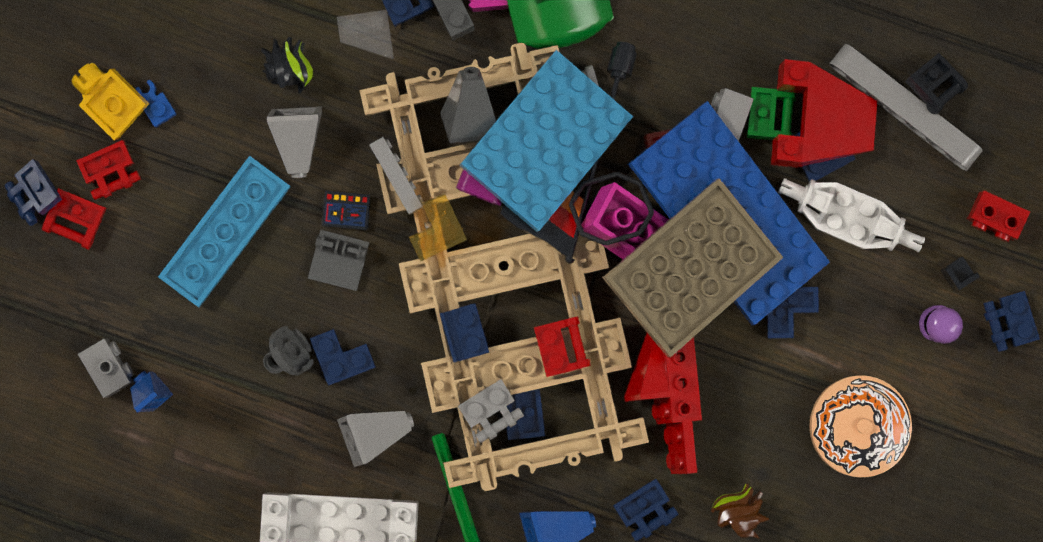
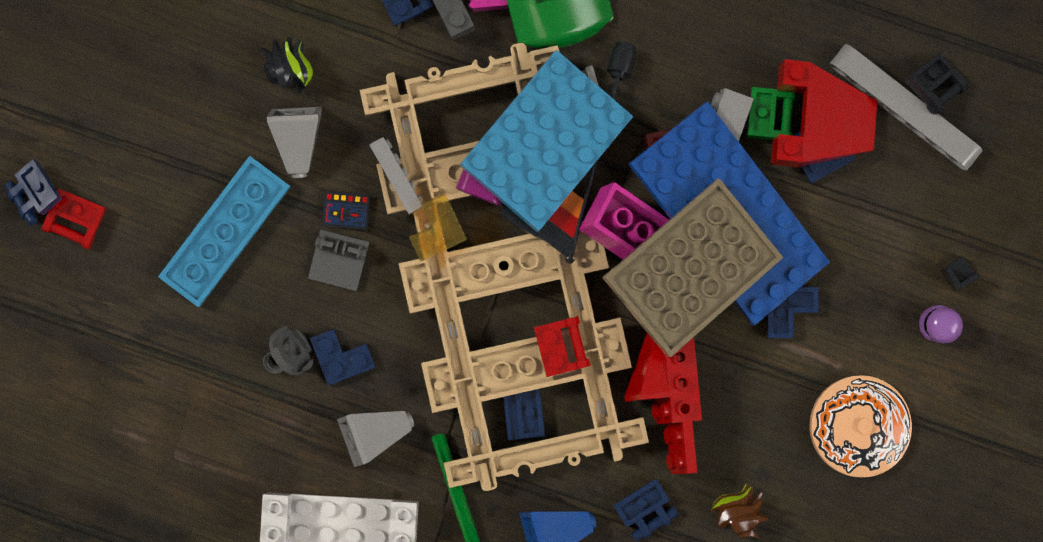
yellow plate [72,63,150,140] -> none
red plate [76,140,141,200] -> none
light grey brick [78,339,134,398] -> none
blue slope [130,371,173,413] -> none
blue plate [136,80,177,128] -> none
clear wing [337,10,394,59] -> none
dark blue plate [440,303,490,363] -> none
dark grey slope [441,67,496,143] -> none
light grey plate [458,379,524,443] -> none
black piece [569,172,654,245] -> none
white plate [778,178,925,253] -> none
red brick [967,190,1030,243] -> none
dark blue plate [983,291,1040,352] -> none

